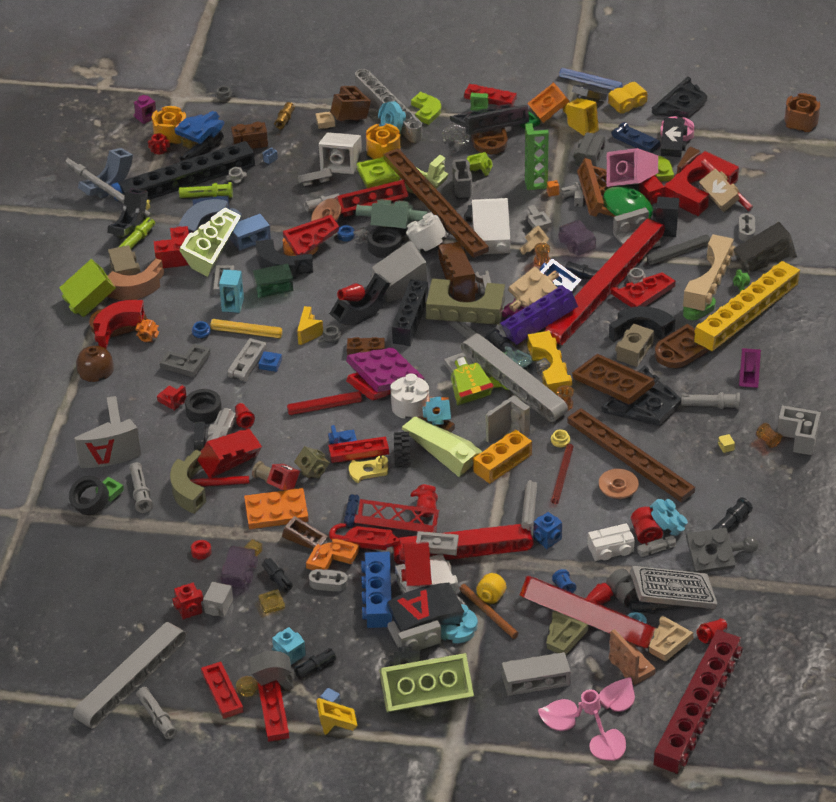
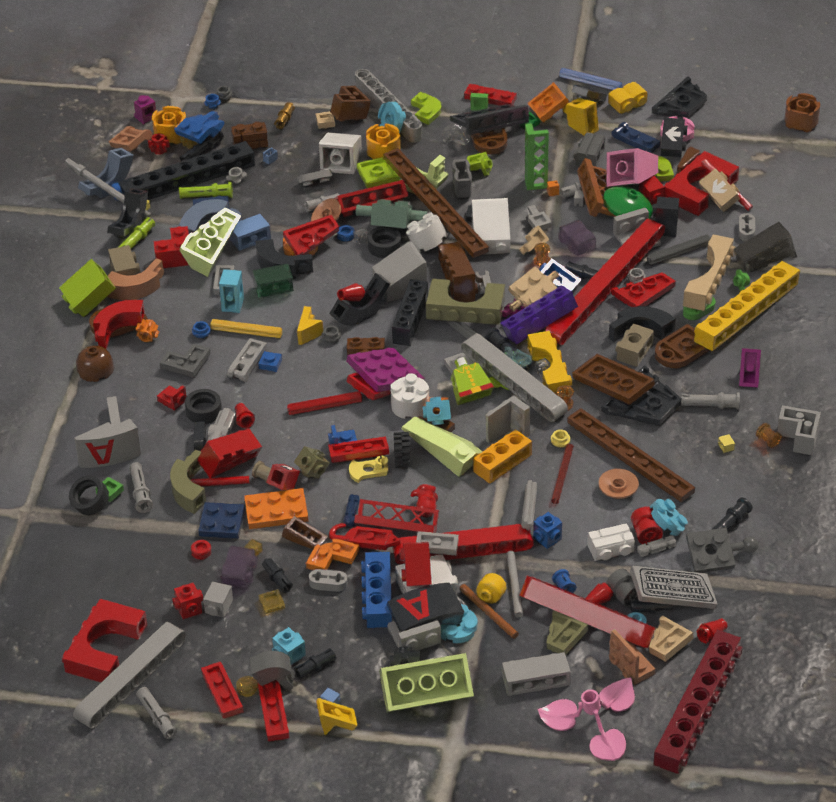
none -> red arch [62,599,147,682]
none -> nougat plate [109,126,152,151]
none -> dark blue plate [198,502,245,539]
none -> blue plate [204,94,221,109]
none -> light grey bar [507,551,523,618]

